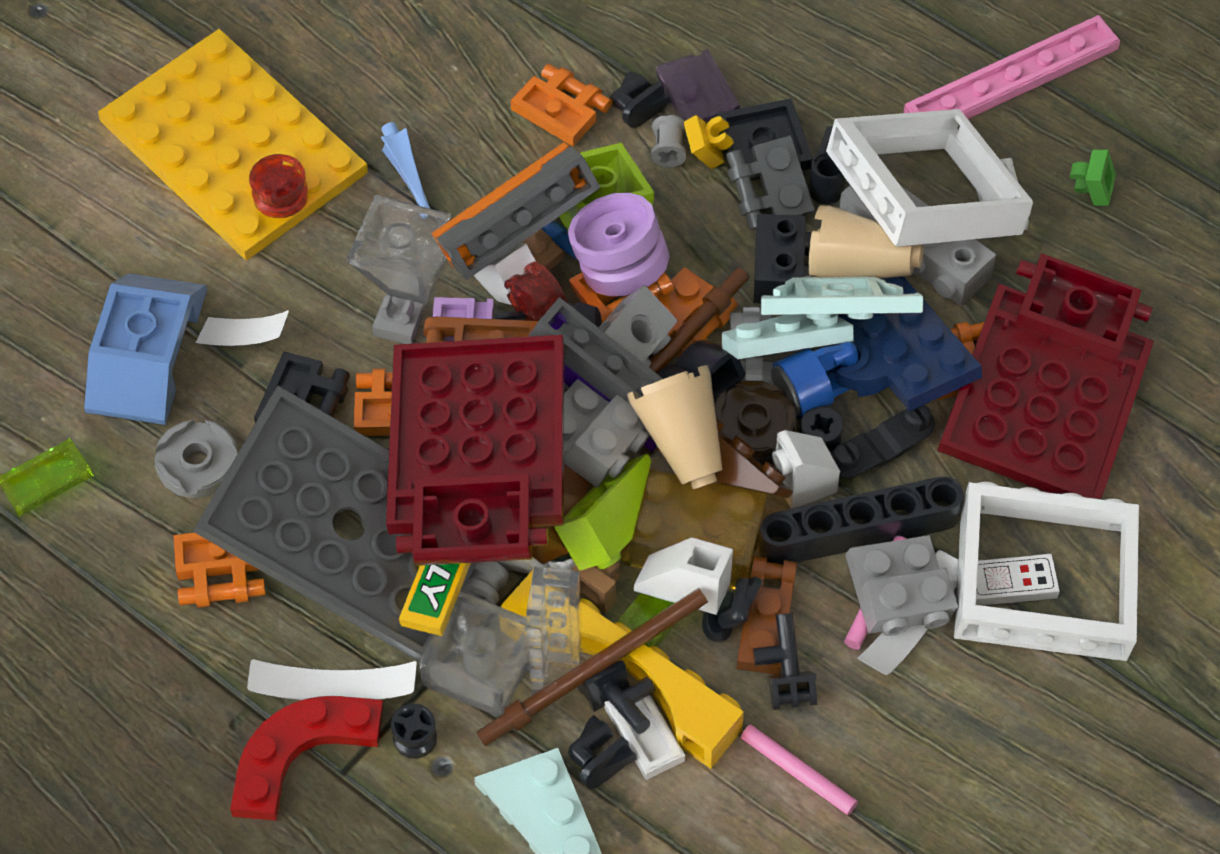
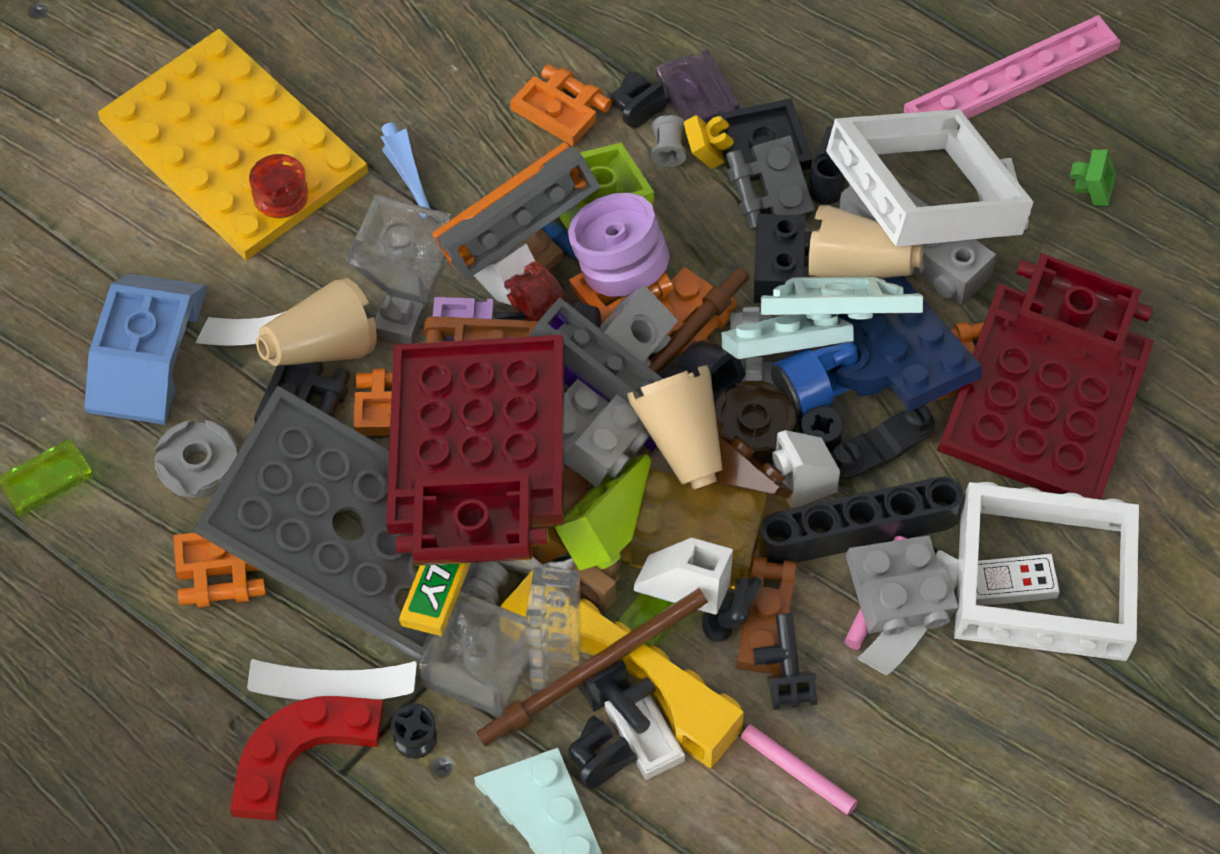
none -> tan cone [256,278,377,366]

